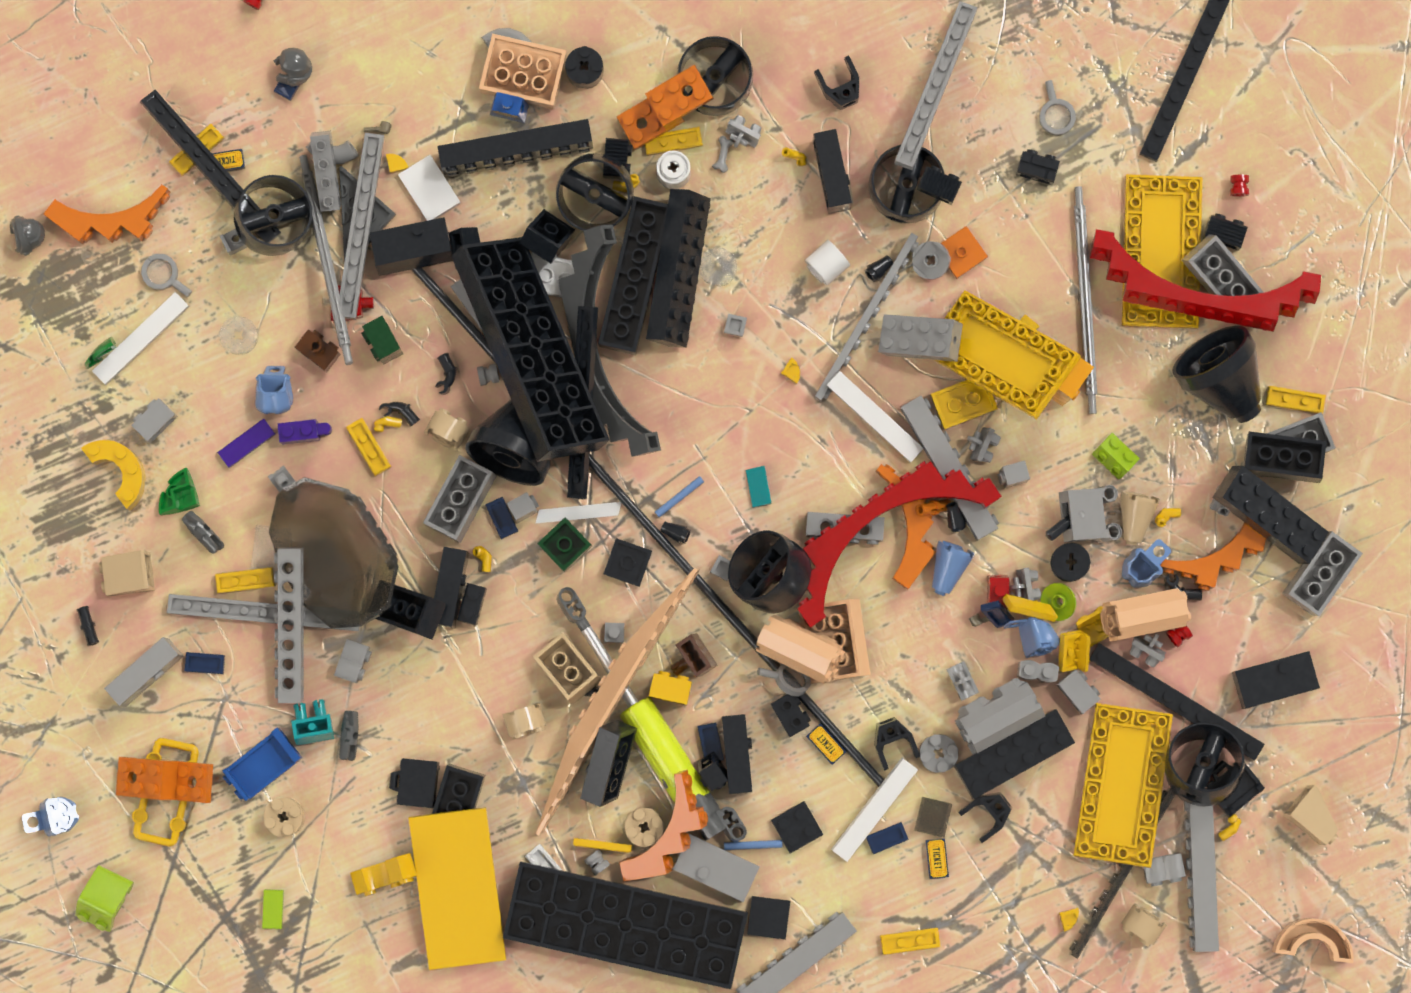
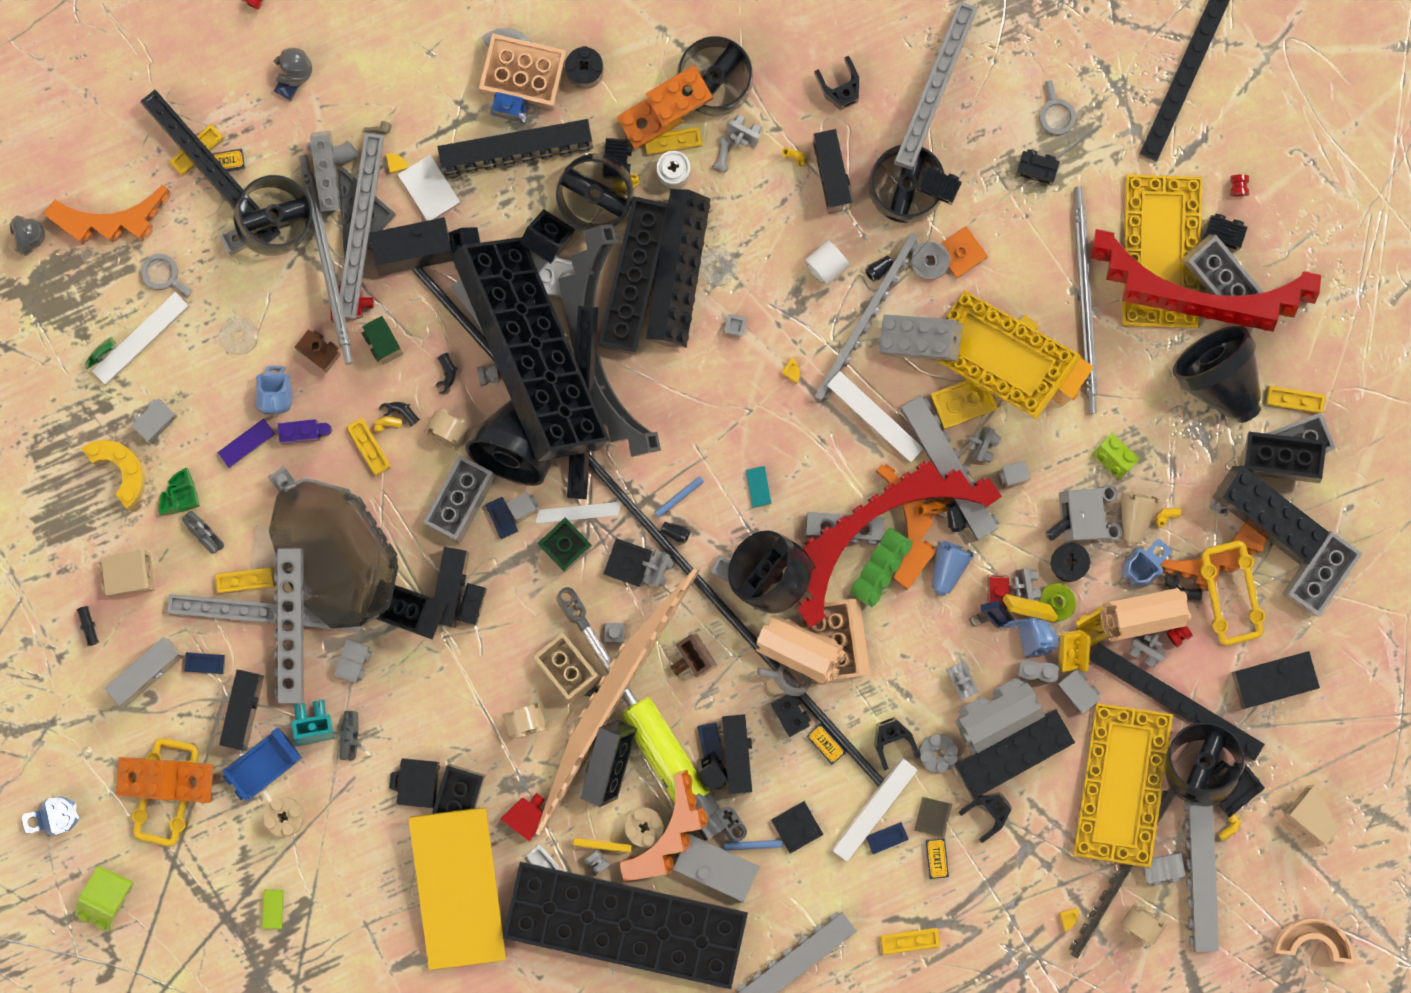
yellow brick [350,853,417,896] -> none
yellow arm [472,546,492,572] -> none
yellow brick [649,671,692,705] -> none
black tile [747,896,790,940] -> none
none -> black brick [219,669,264,751]
none -> red torso [500,793,545,841]
none -> light grey hips [642,550,674,588]
none -> bright green brick [850,528,913,607]
none -> yellow bar [1200,540,1265,646]

